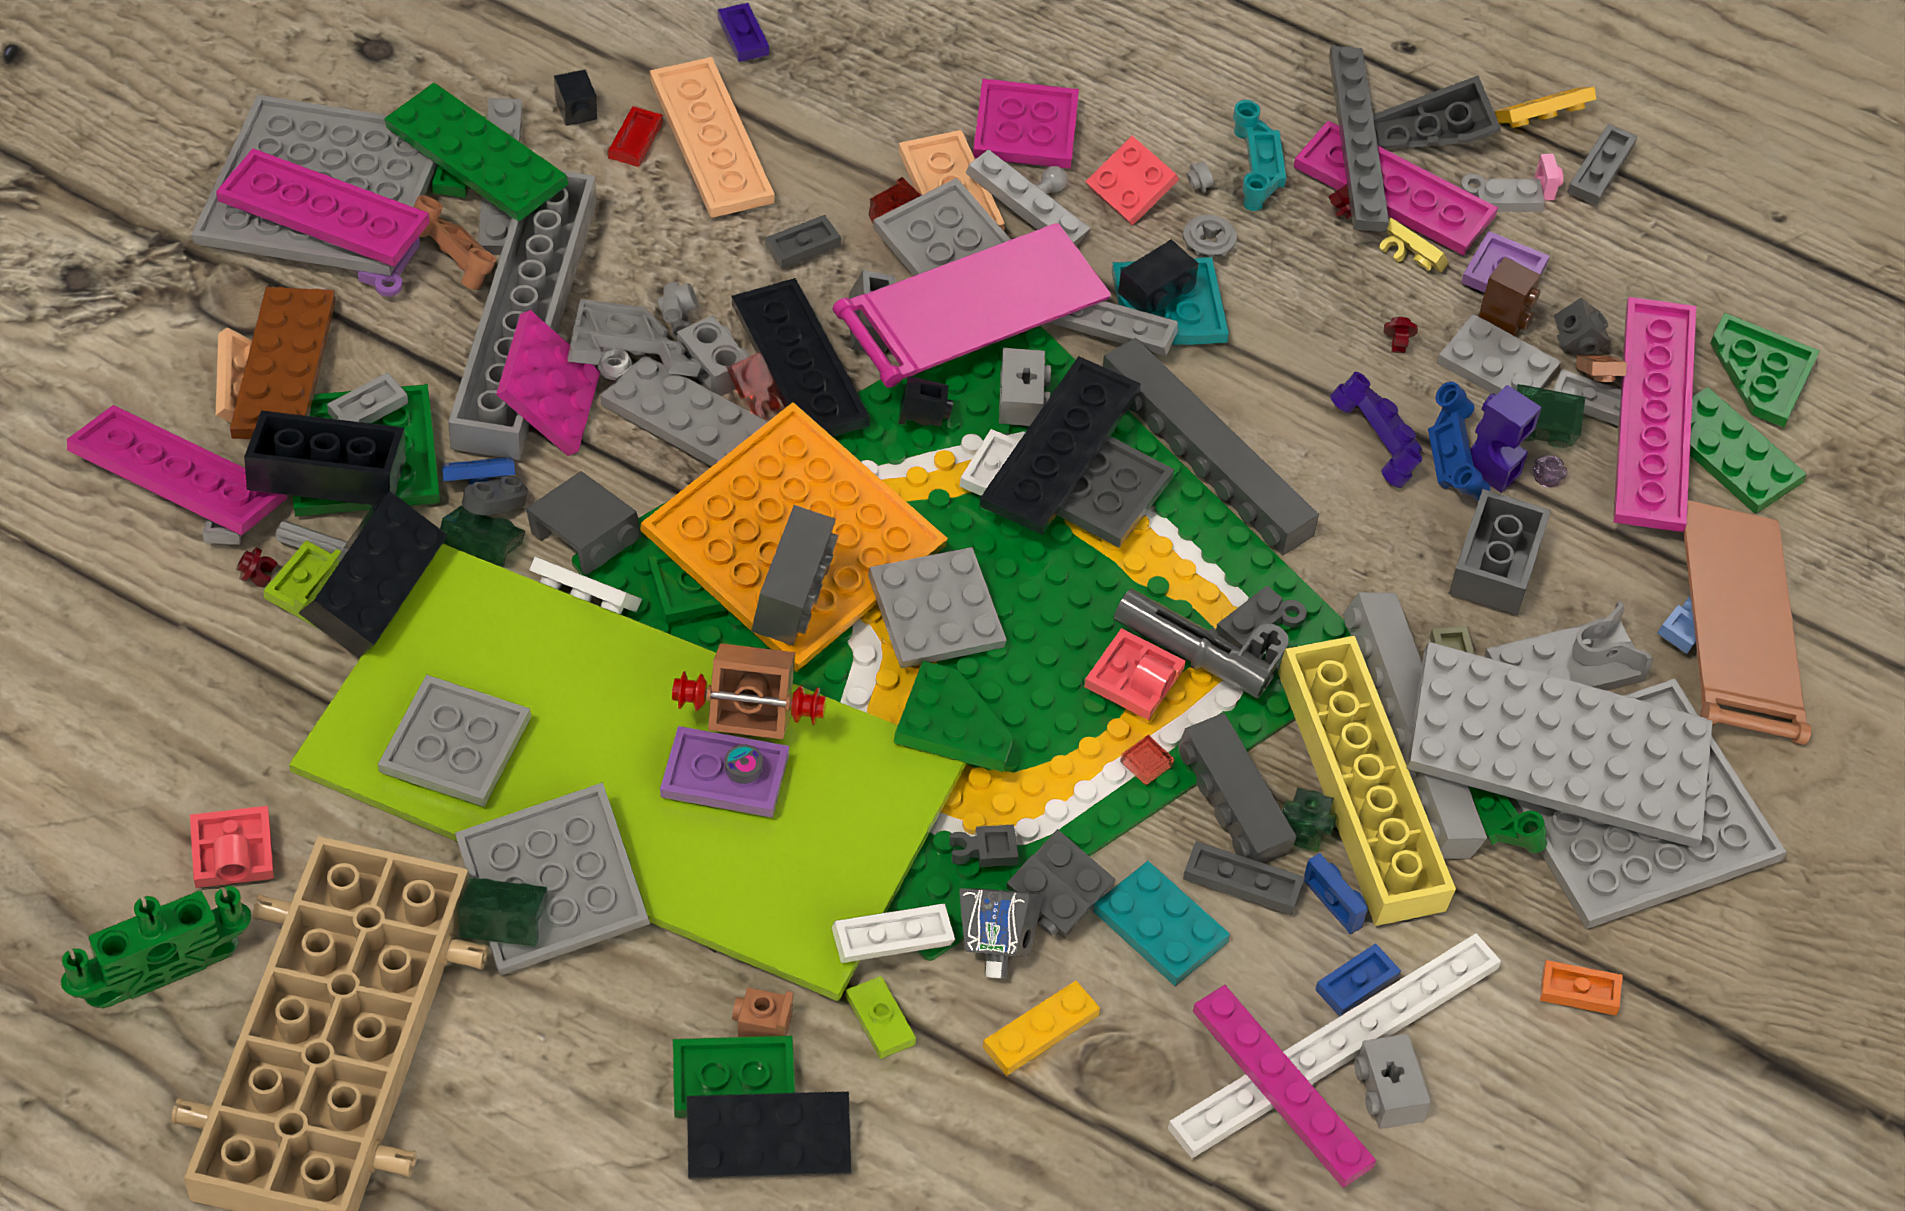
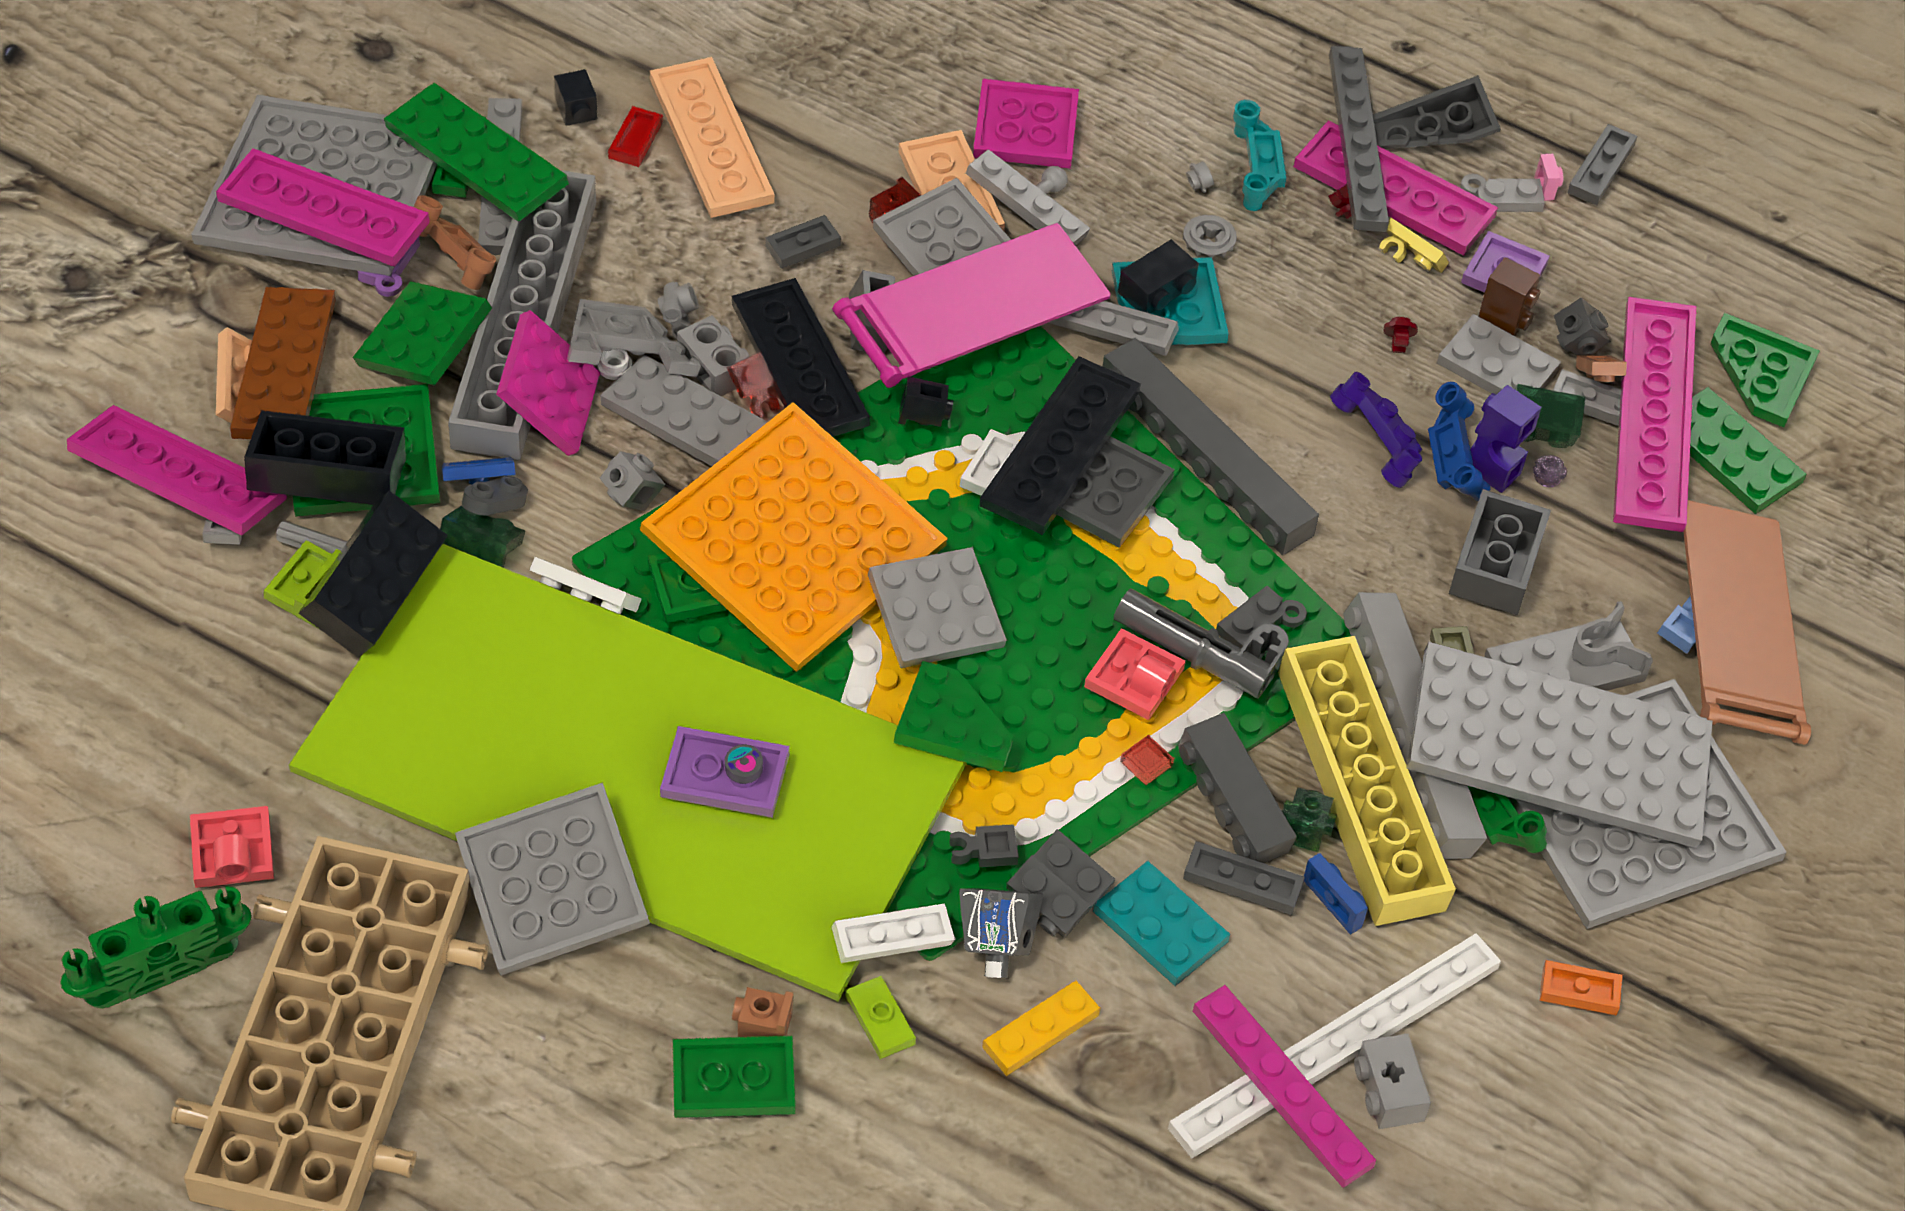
dark red plate [236,547,277,587] -> none
light grey hinge [327,372,408,423] -> none
light grey plate [378,675,531,807] -> none
clear green bracket [458,878,547,946] -> none
dark grey panel [526,471,642,575] -> none
nougat brick [672,643,826,739] -> none
black plate [687,1091,852,1180] -> none
dark purple plate [718,3,769,62] -> none
dark grey brick [751,505,839,645] -> none
light grey brick [999,348,1051,426] -> none
coral plate [1085,136,1179,226] -> none
blue plate [1315,943,1401,1017] -> none
yellow plate [1494,87,1597,128] -> none
none -> green plate [353,281,492,386]
none -> light grey brick [600,451,665,511]

